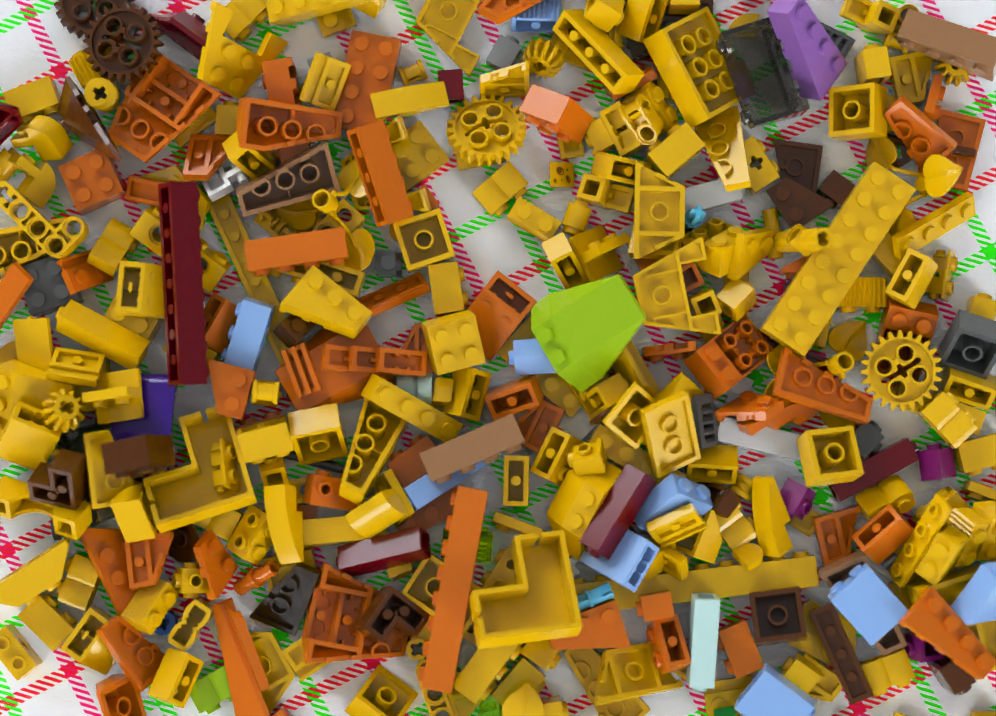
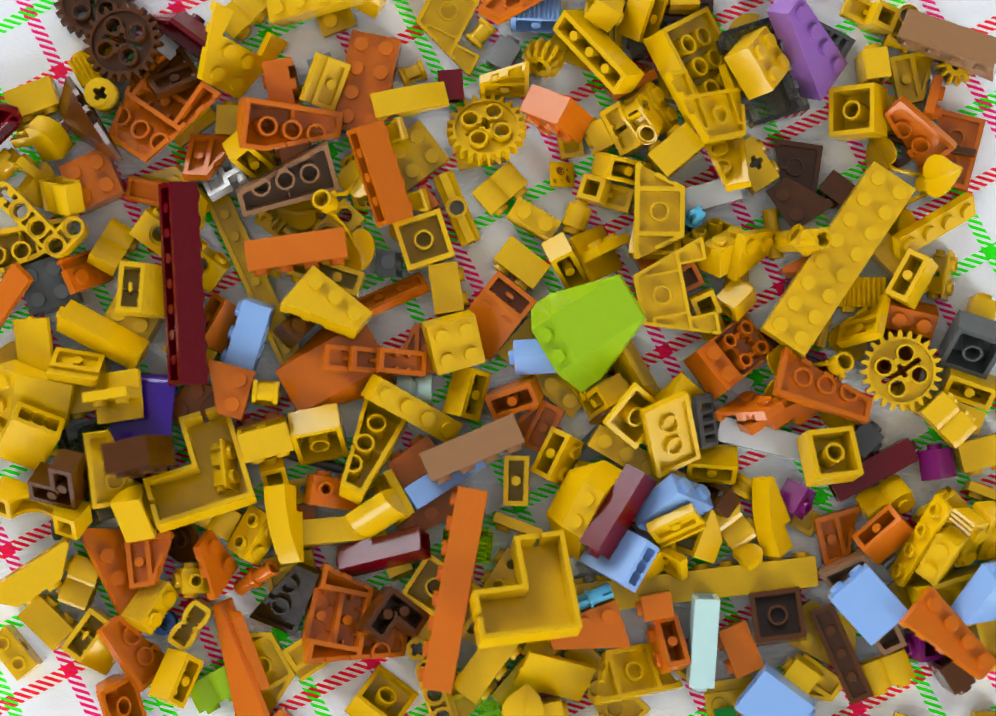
yellow gear [41,388,86,433] -> none
orange tile [281,342,322,398] -> none
yellow slope [432,377,454,409] -> none
yellow brick [568,437,608,477] -> none
orange wing [642,341,696,362] -> none
none -> yellow brick [39,176,85,218]
none -> reddish brown wing [146,46,202,101]
none -> orange plate [173,384,216,425]
none -> yellow piece [433,170,481,247]
none -> yellow bush [465,17,497,51]
none -> yellow brick [492,235,551,293]
none -> yellow piece [513,650,597,702]
none -> yellow wing [664,63,747,144]
none -> yellow brick [724,26,791,100]
none -> yellow wing [836,293,891,349]

